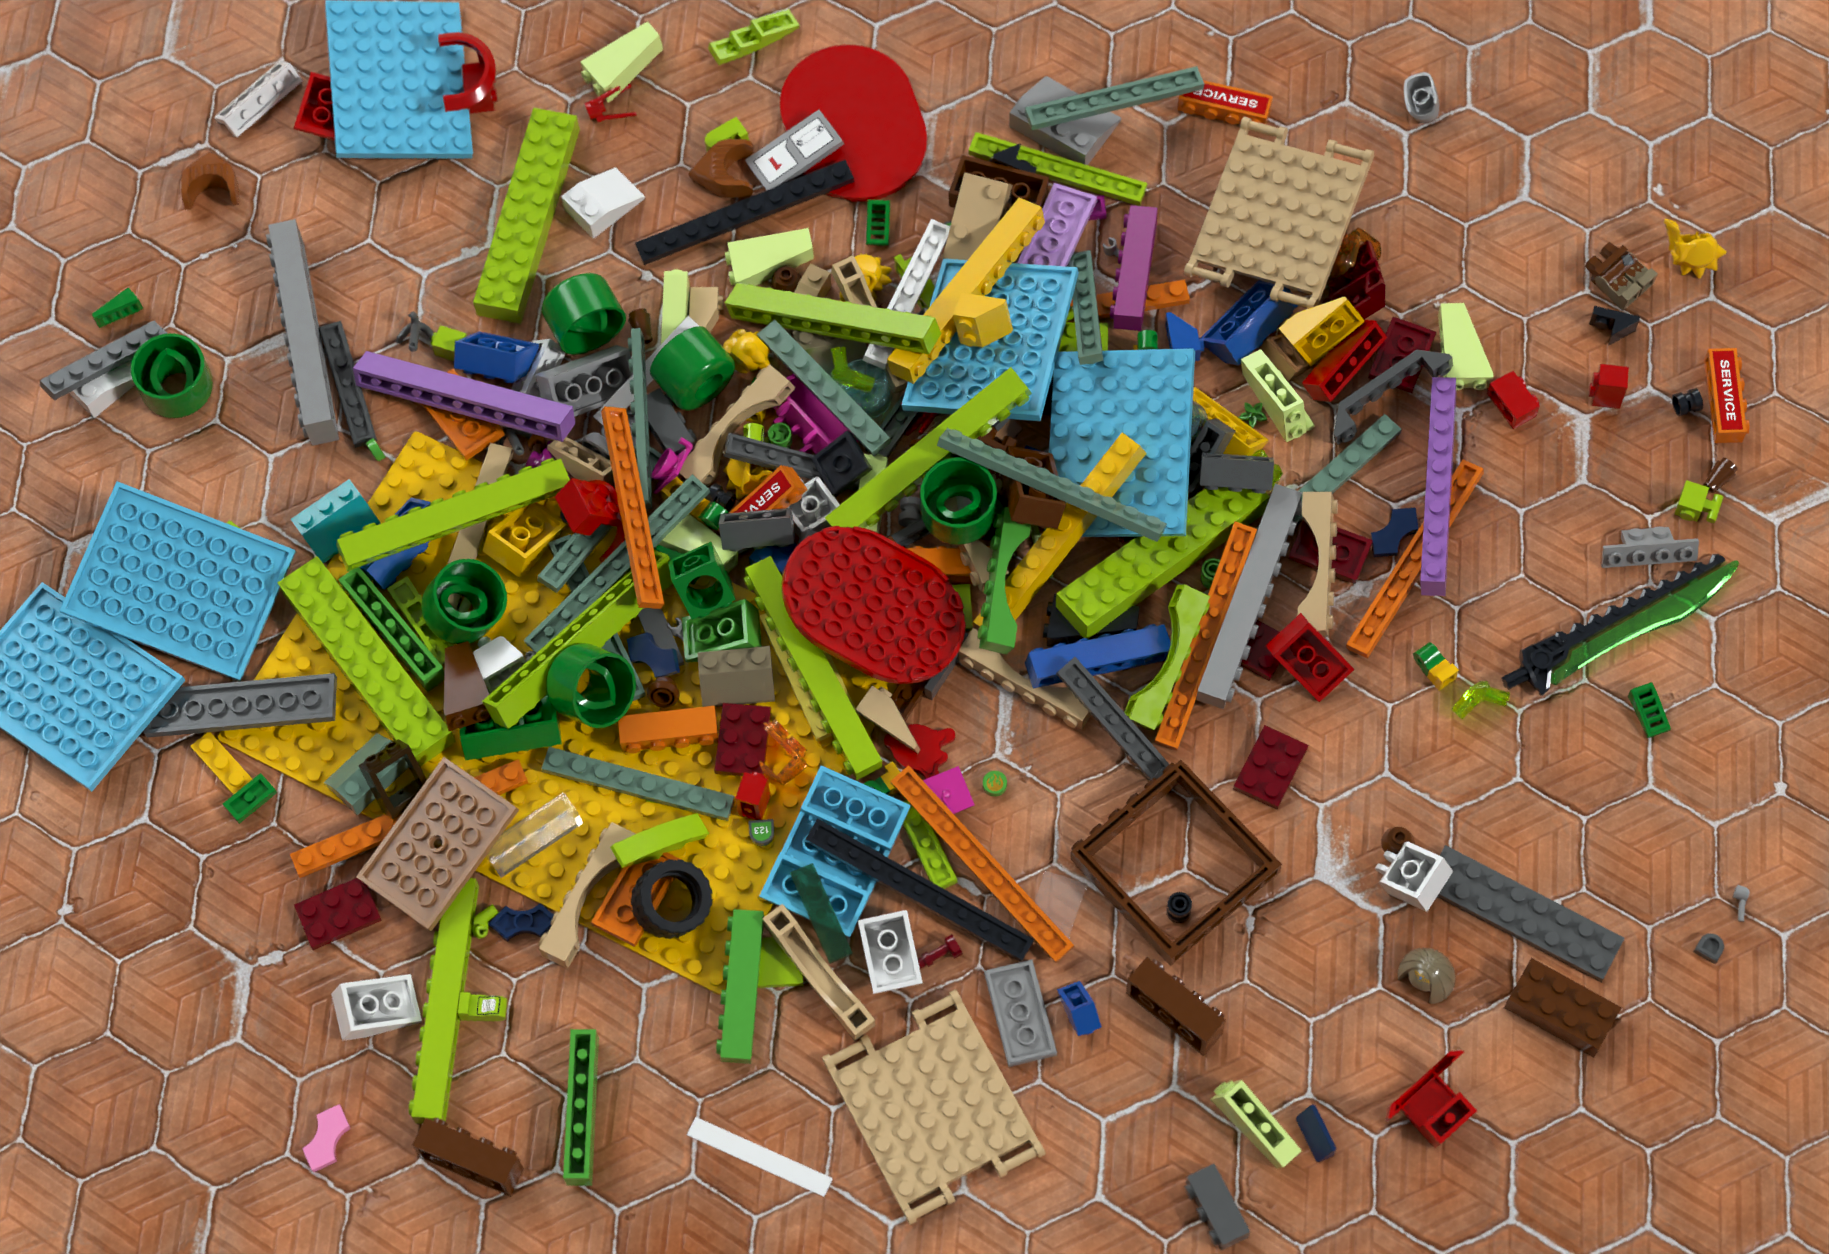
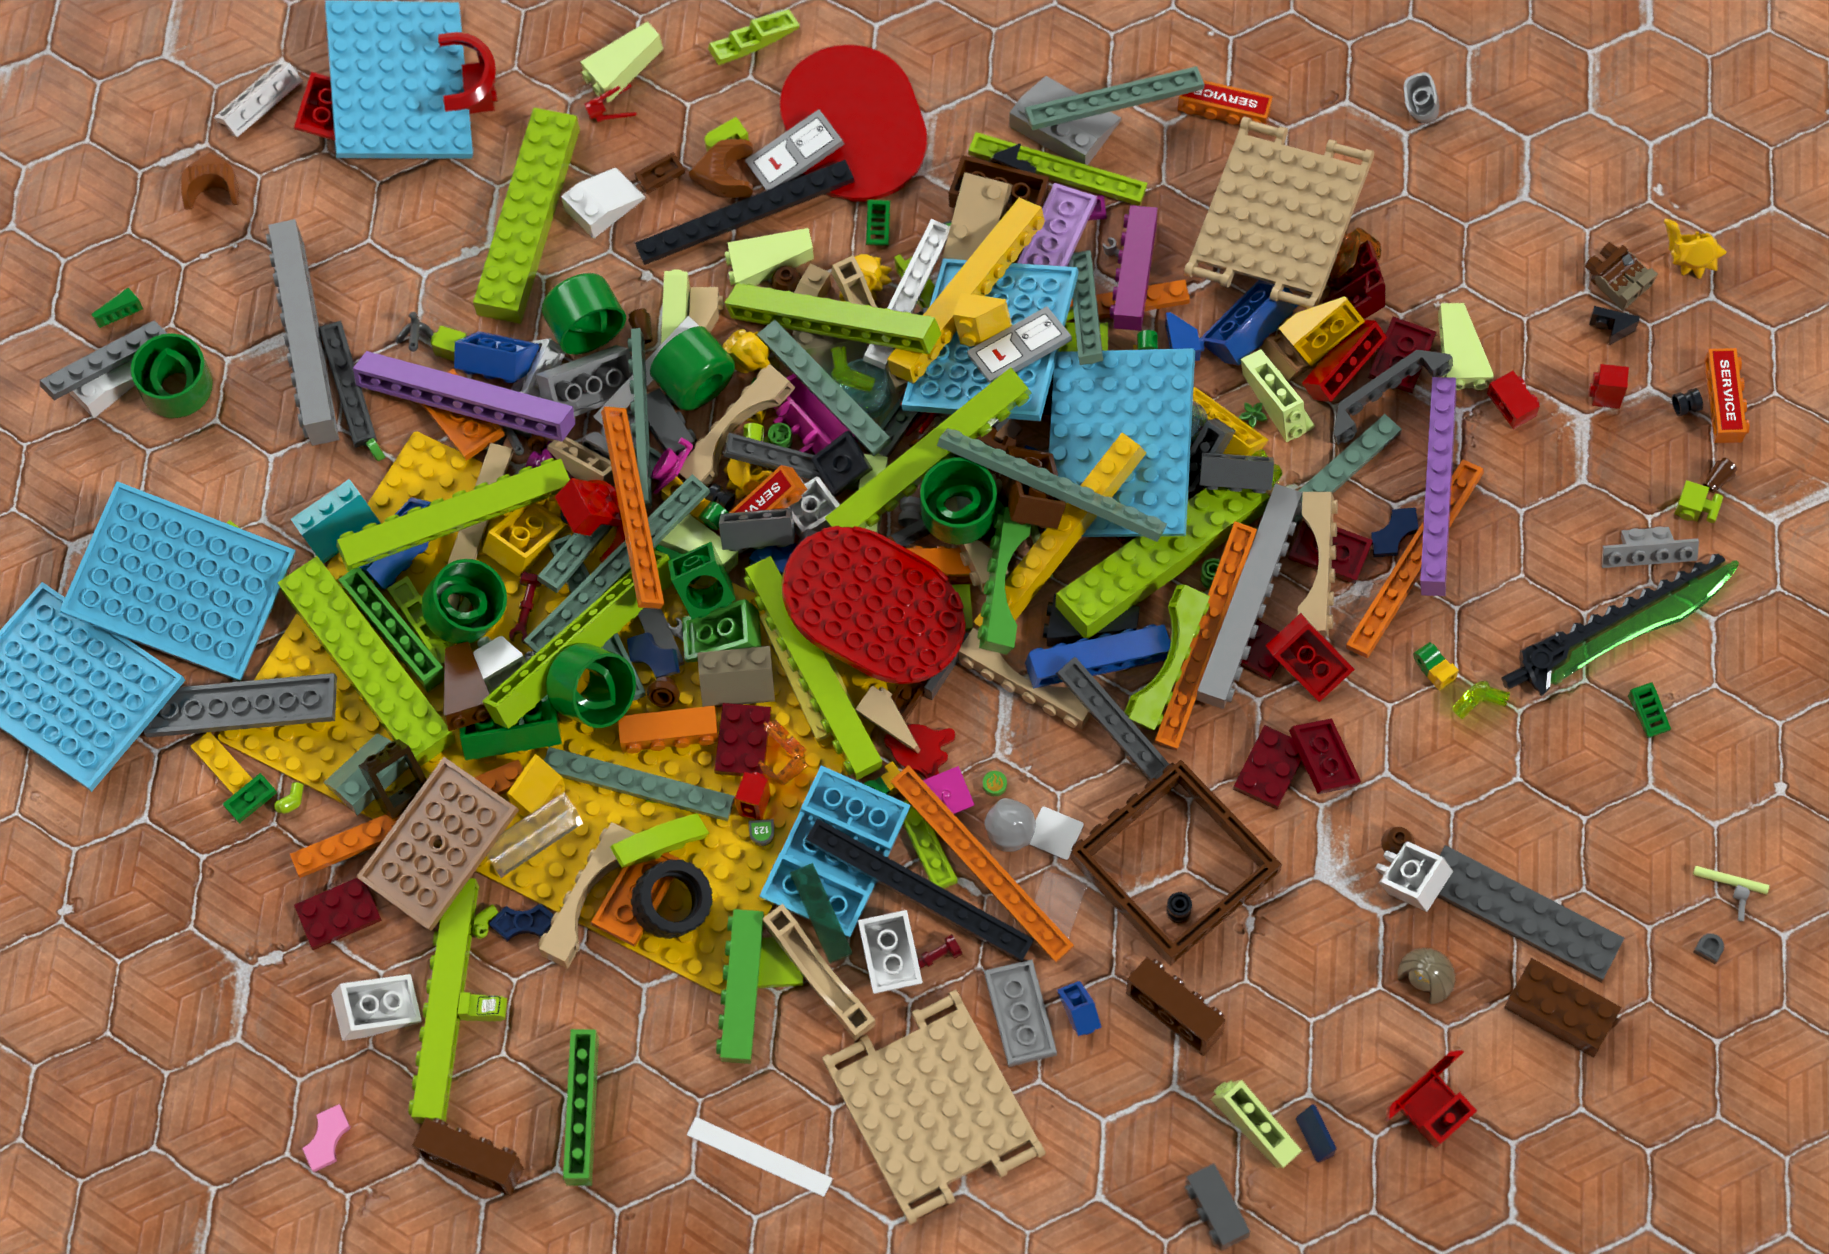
none -> lime arm [274,782,304,814]
none -> yellow slope [507,754,565,825]
none -> dark red piece [509,572,542,644]
none -> reddish brown plate [634,152,685,194]
none -> tile [967,306,1072,384]
none -> light grey piece [985,798,1036,852]
none -> white sticker [1029,806,1084,860]
none -> dark red plate [1288,718,1361,794]
none -> yellowish green bar [1693,866,1769,895]

